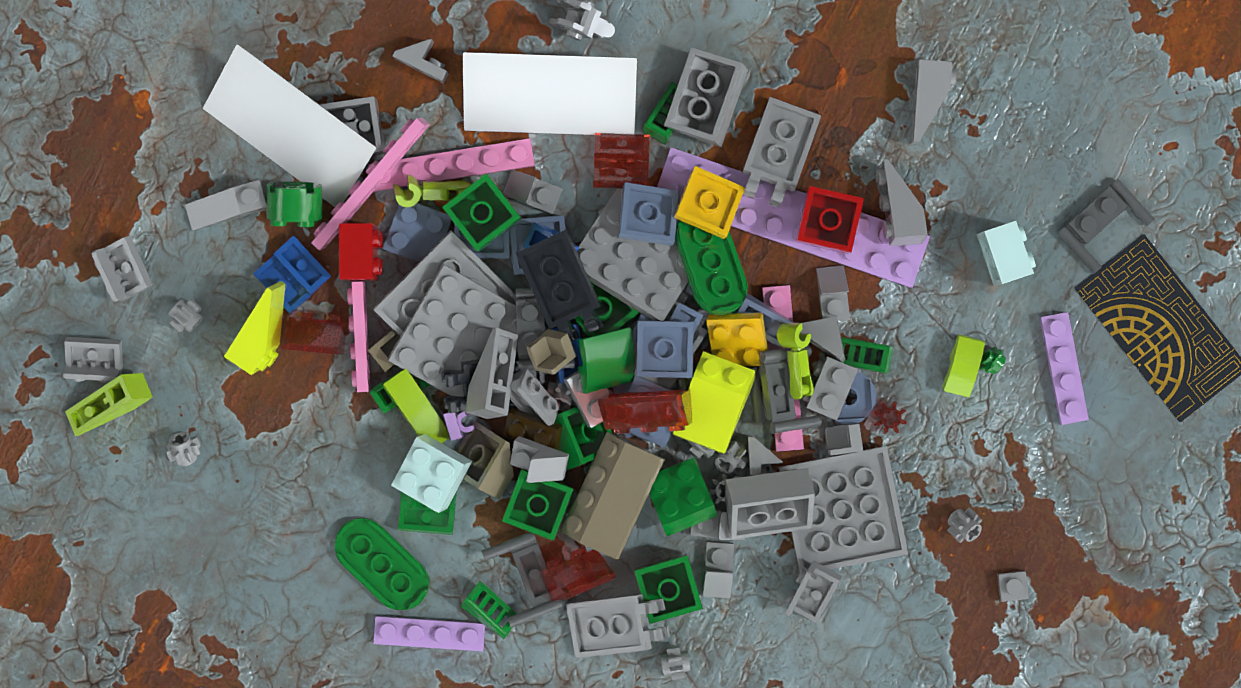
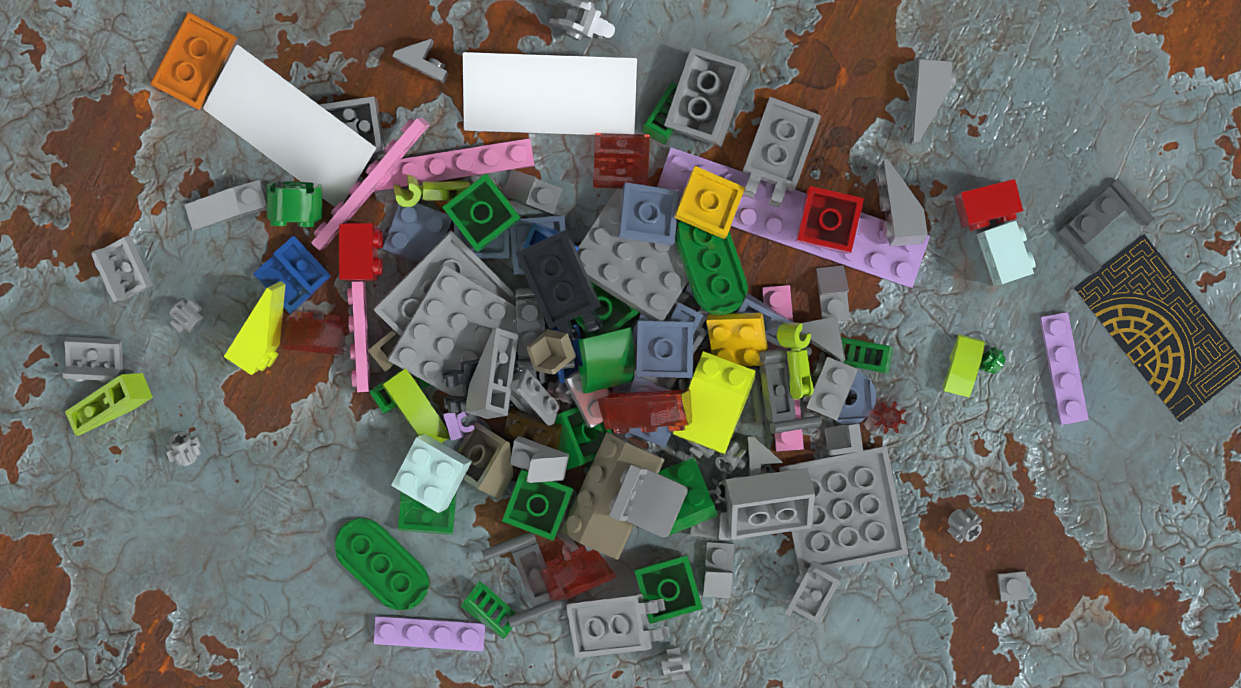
none -> orange tile [150,12,238,110]
none -> light grey bracket [609,465,687,537]
none -> red brick [954,179,1023,231]

